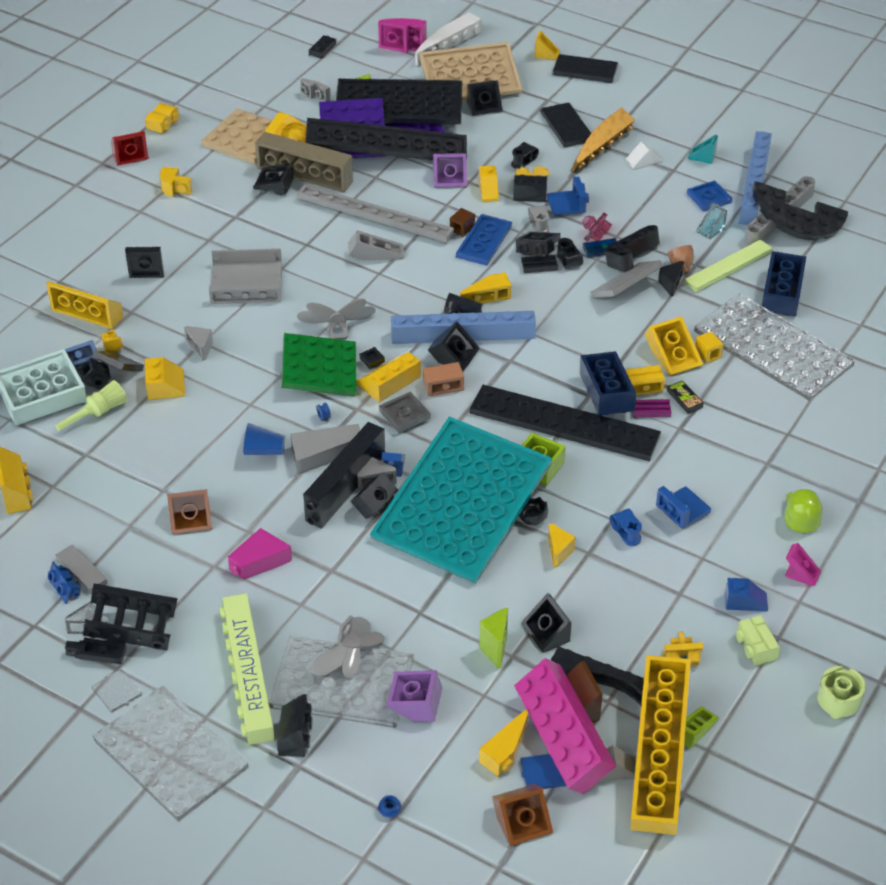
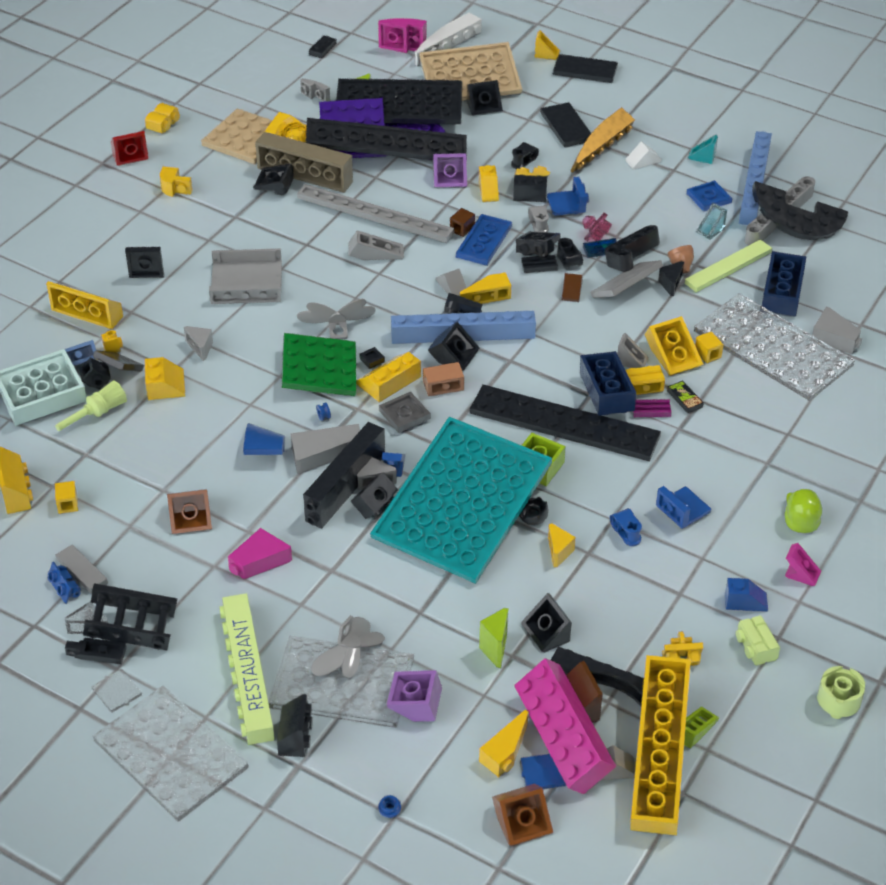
none -> yellow brick [55,481,78,514]
none -> light grey slope [436,269,466,296]
none -> reddish brown slope [562,273,583,302]
none -> light grey slope [617,333,649,368]
none -> light grey slope [811,306,862,354]

